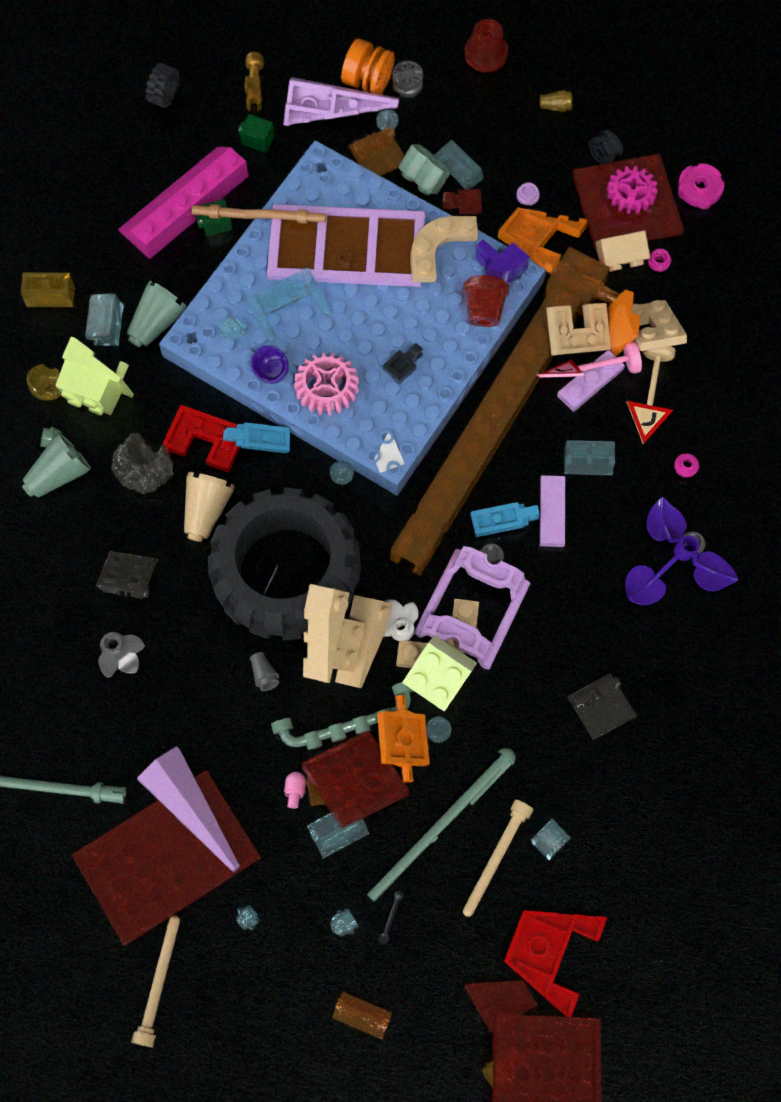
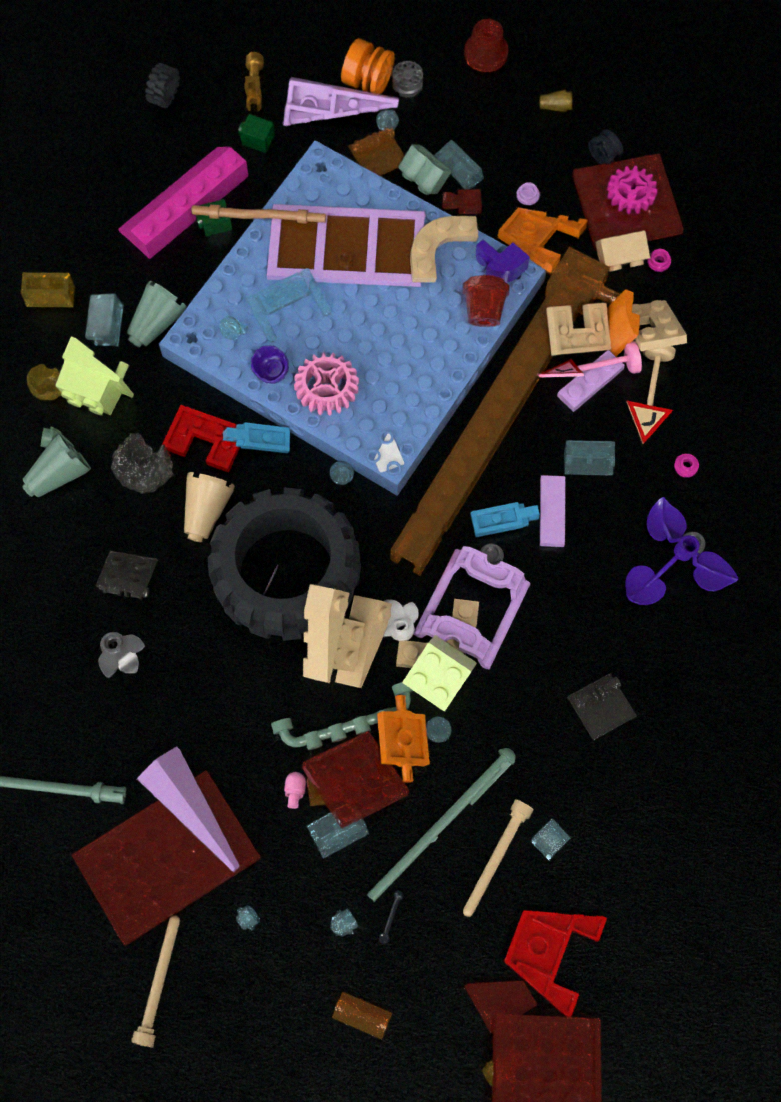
dark grey cone [250,652,279,691] -> none
black plate [383,343,423,384] -> none
dark pink plate [678,164,724,209] -> none

